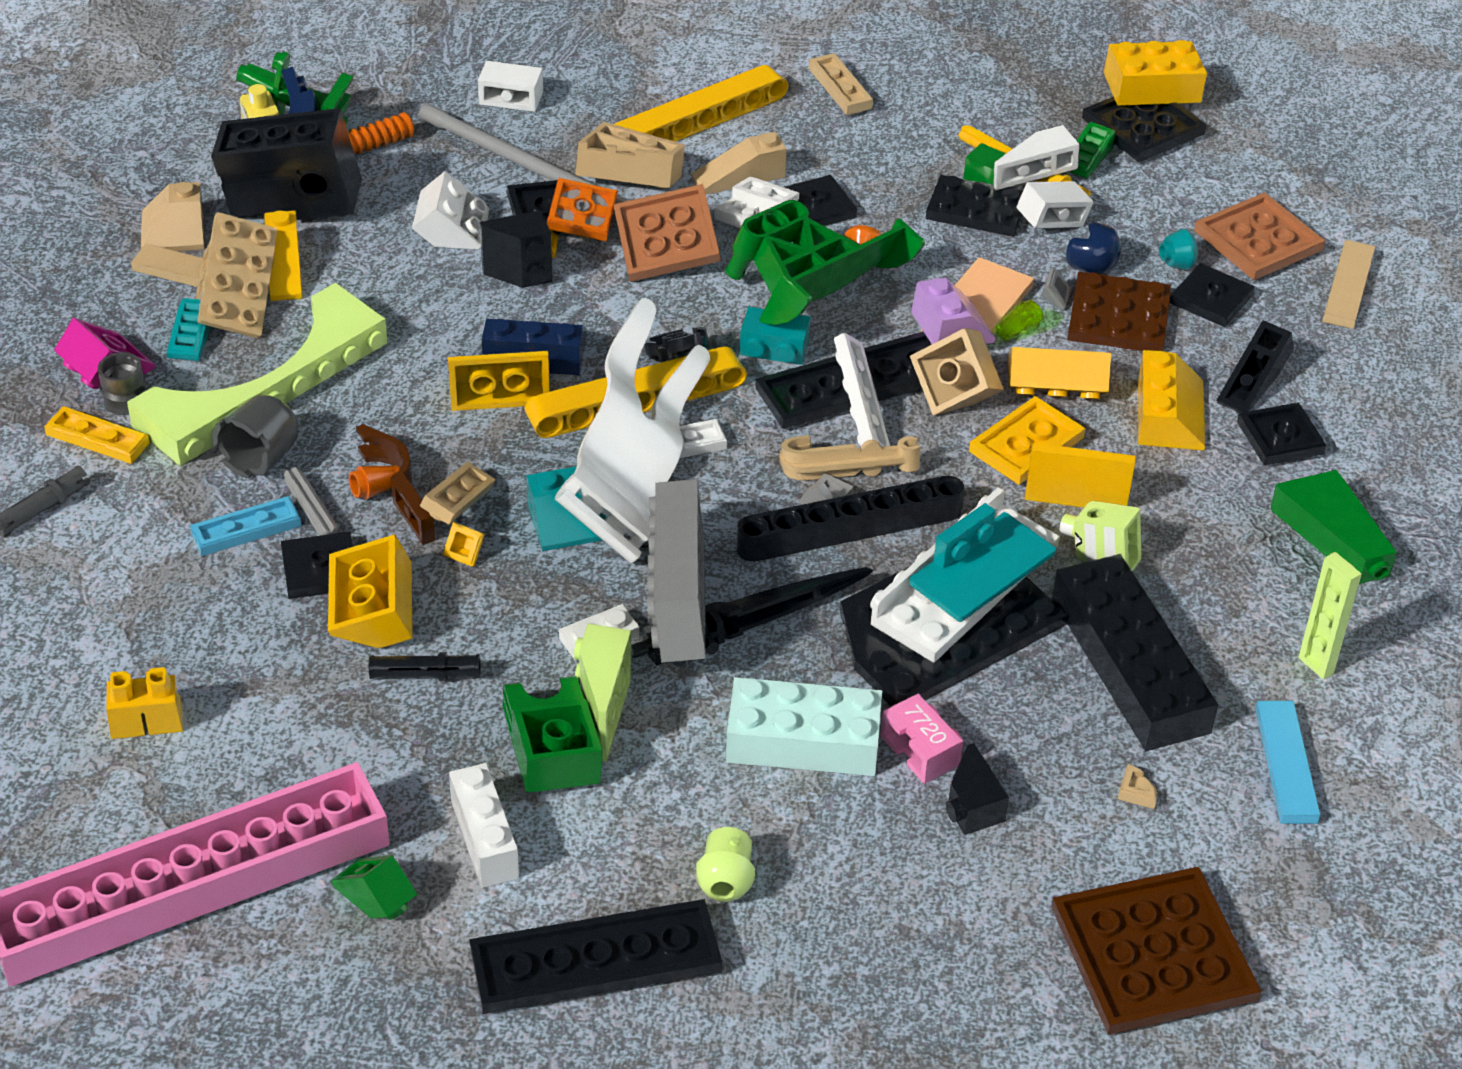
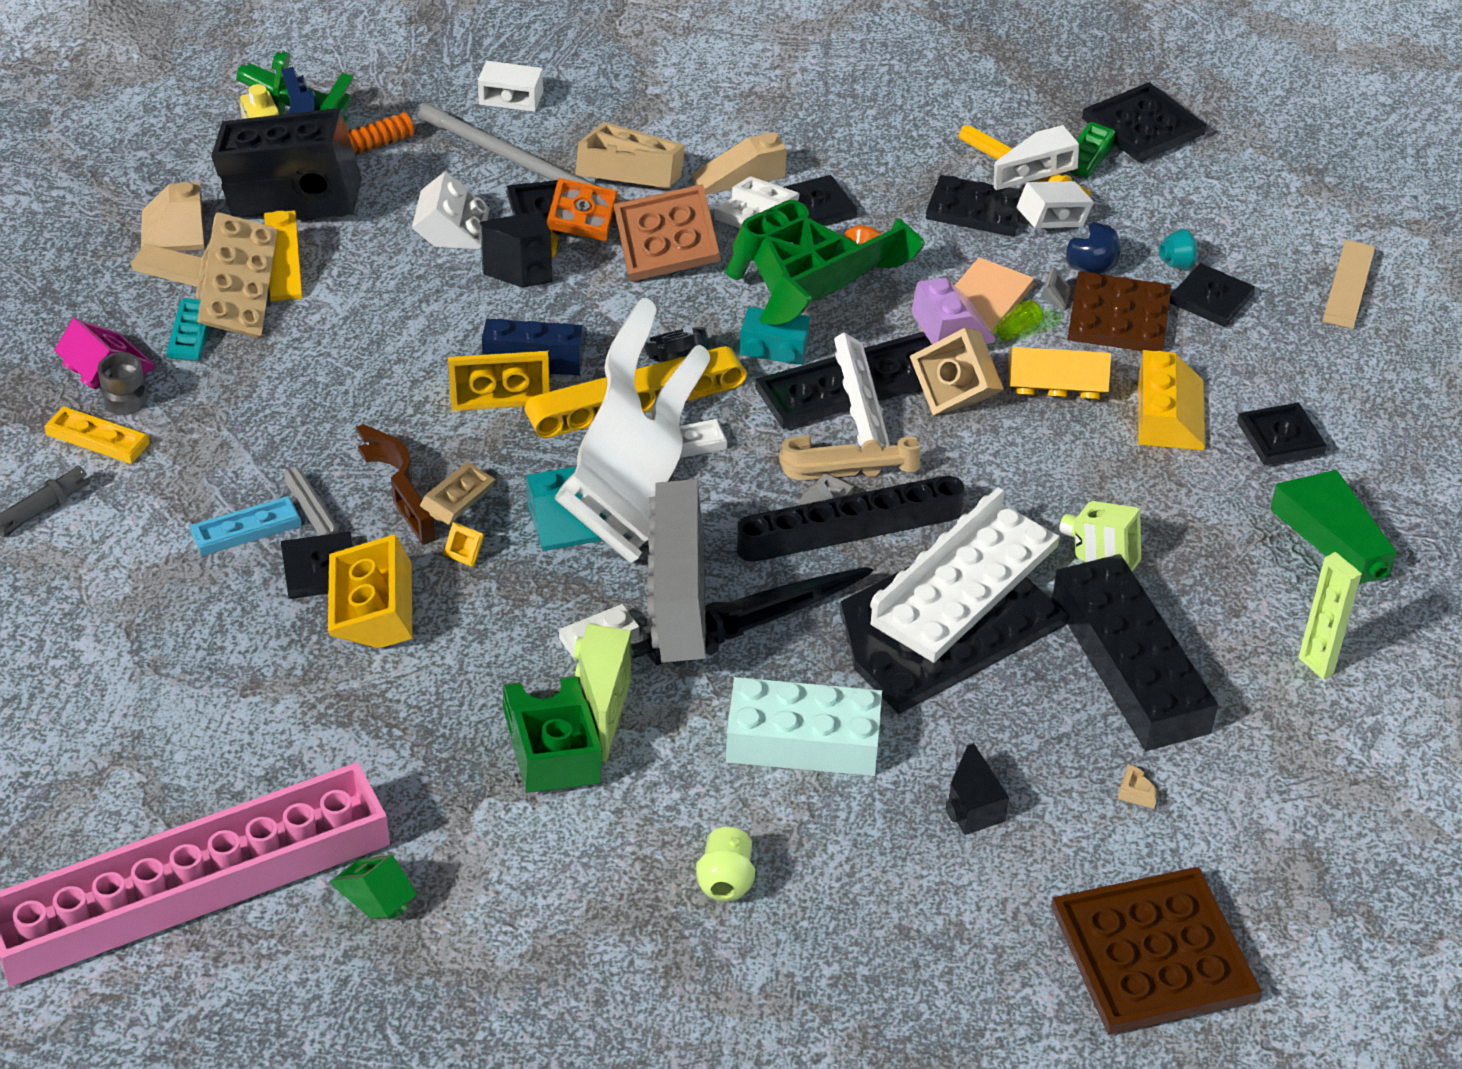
yellow hips [106,667,183,739] -> none
yellowish green arch [127,283,387,466] -> none
dark grey cylinder [212,395,298,478] -> none
orange cone [349,465,400,500] -> none
black pin [368,652,481,681] -> none
white brick [449,763,519,888] -> none
black plate [469,899,722,1014] -> none
yellow beam [614,65,789,142] -> none
tan plate [809,53,873,115] -> none
bright pink brick [880,694,963,784] -> none
teal bracket [909,503,1056,622] -> none
green brick [963,143,1006,185] -> none
yellow plate [969,396,1086,485] -> none
yellow tile [1024,443,1136,508] -> none
yellow brick [1104,40,1207,105] -> none
nougat plate [1194,192,1326,280] -> none
black slope [1216,320,1294,413] -> none
medium azure tile [1255,701,1320,824] -> none

